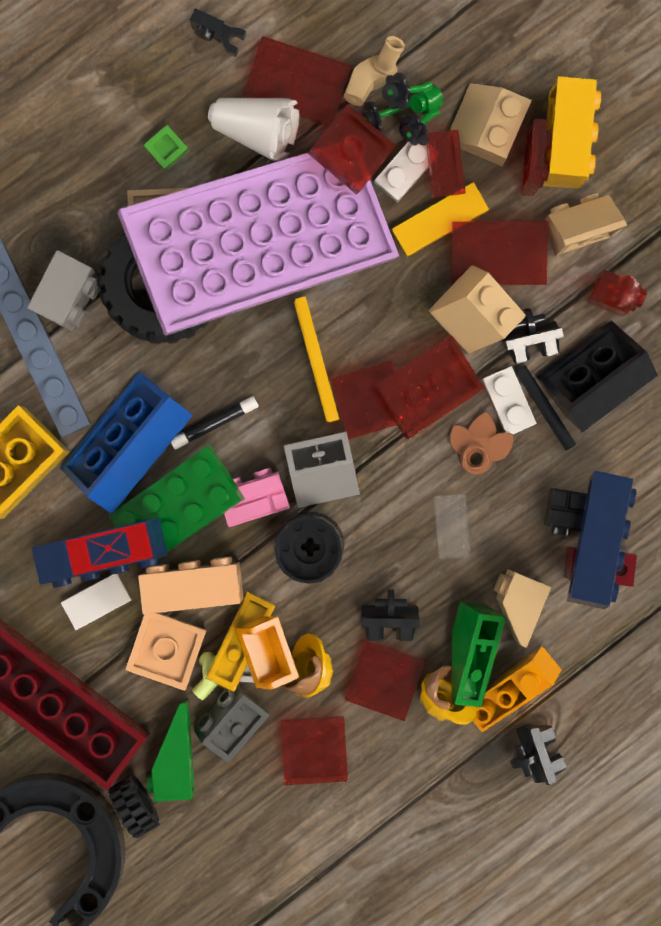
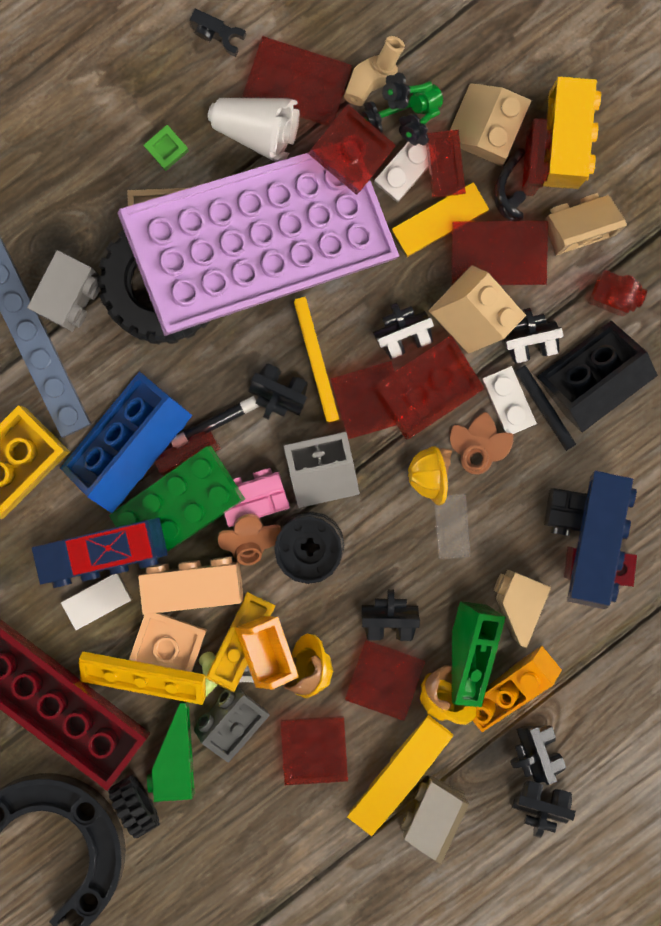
none -> yellow tile [79,651,206,705]
none -> clear red plate [155,432,221,476]
none -> nougat plate [218,513,281,565]
none -> black hips [248,363,308,420]
none -> yellow slope [347,715,453,836]
none -> black hips [373,303,434,359]
none -> slope [400,776,469,864]
none -> yellow piece [408,446,452,505]
none -> black piece [494,148,526,222]
none -> black hips [512,781,576,838]

